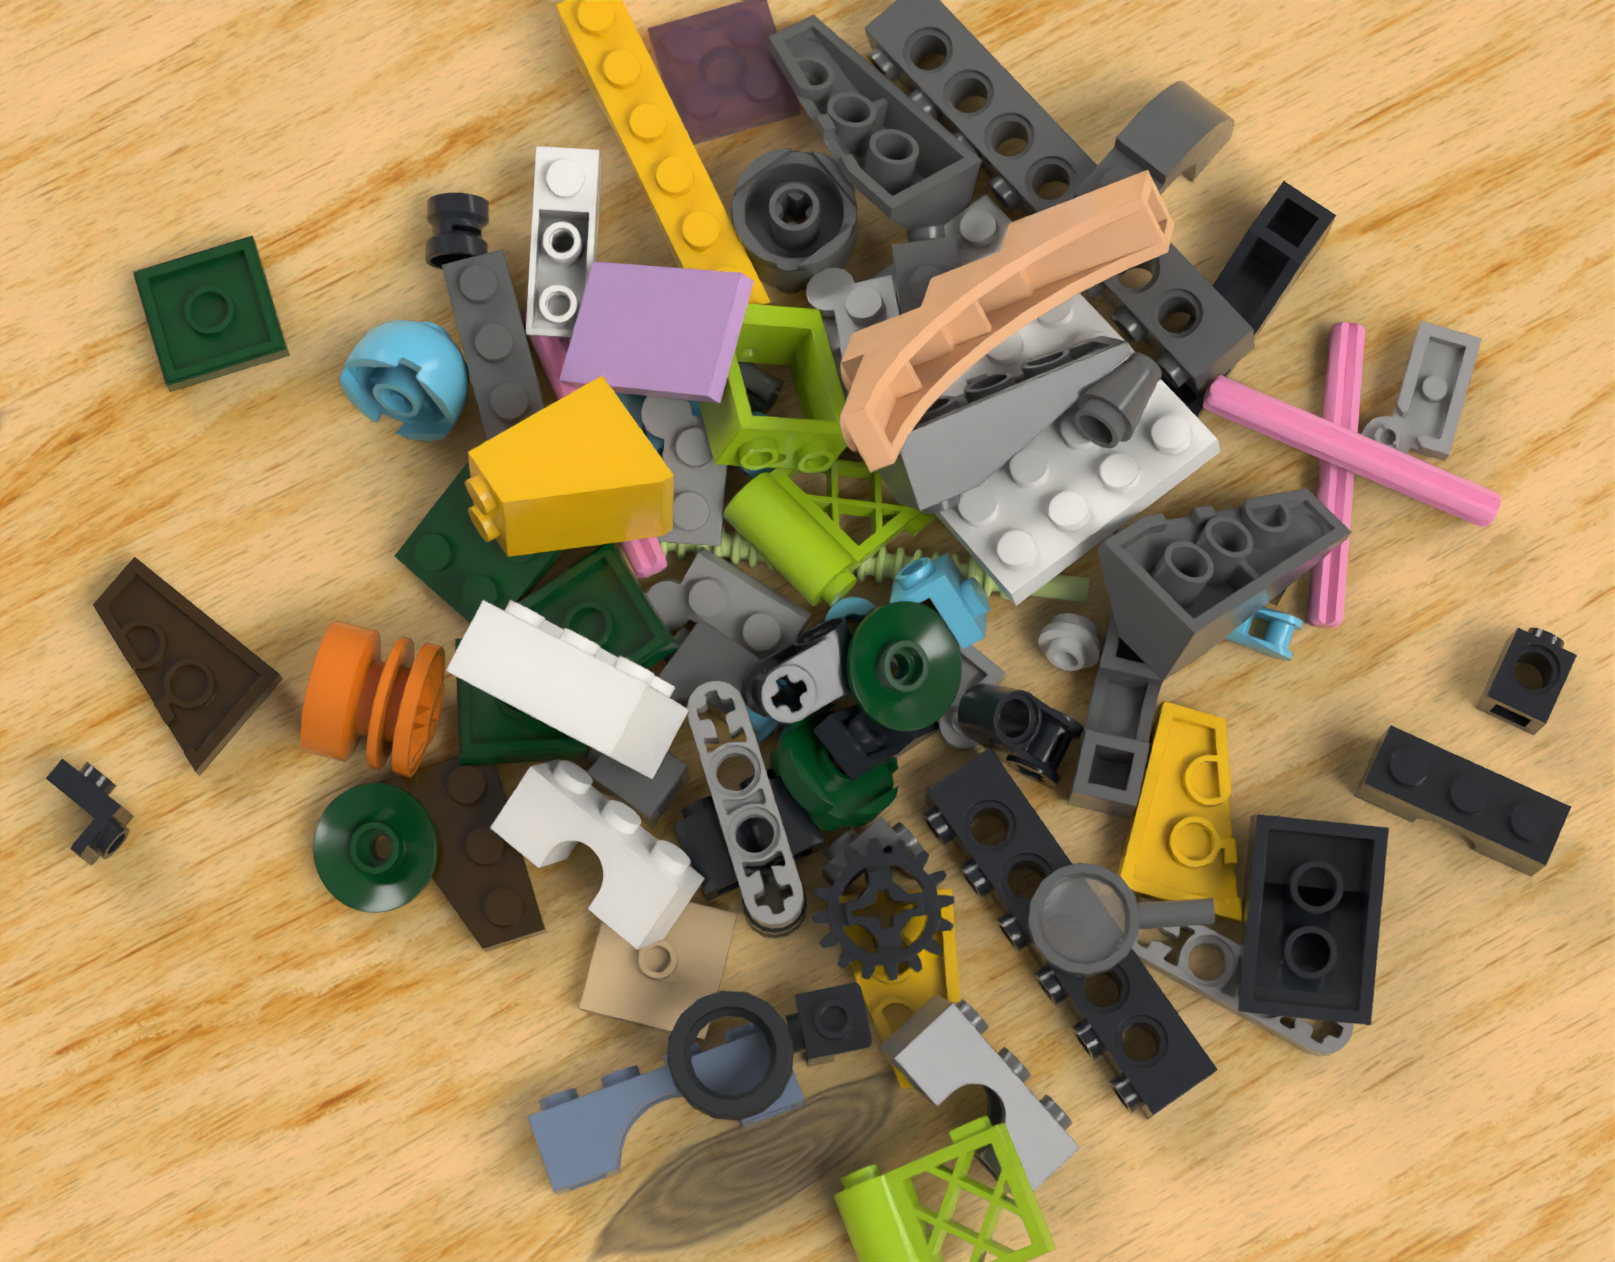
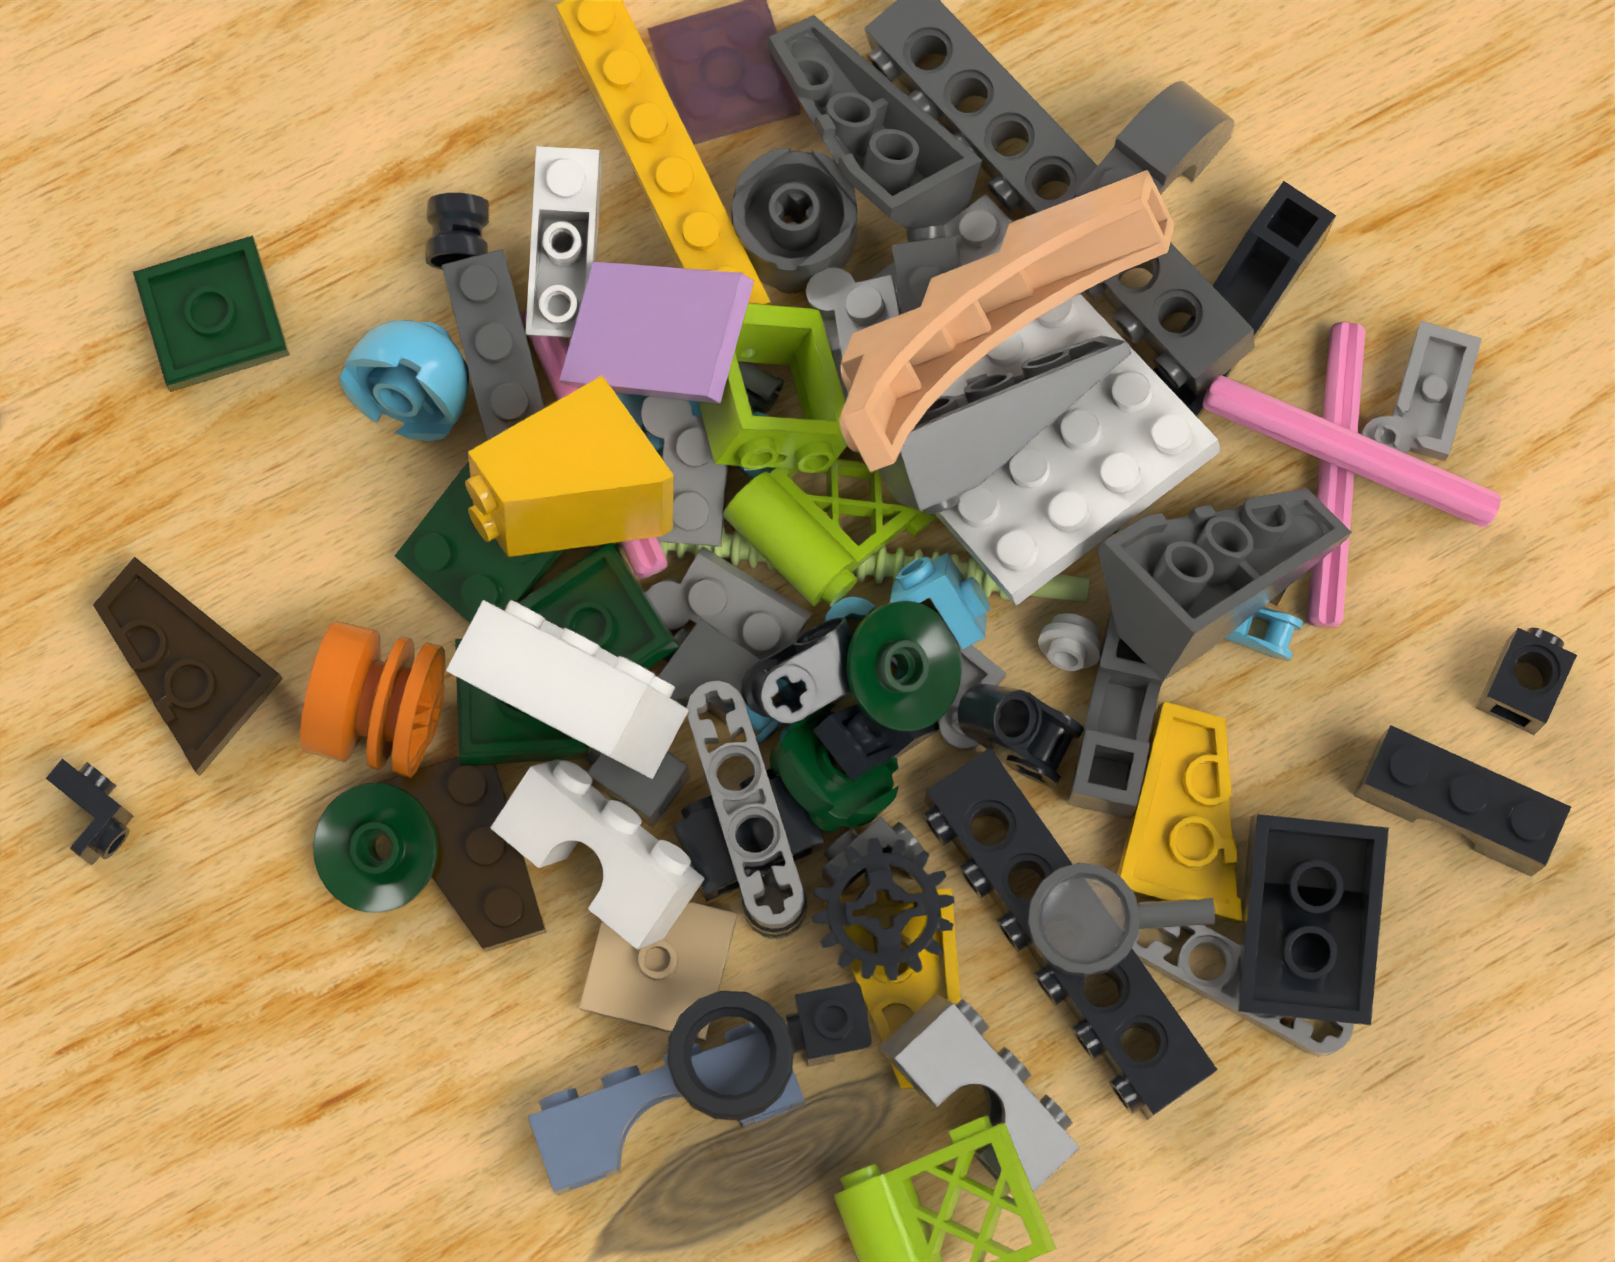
dark grey cone [1074,352,1162,448] -> none

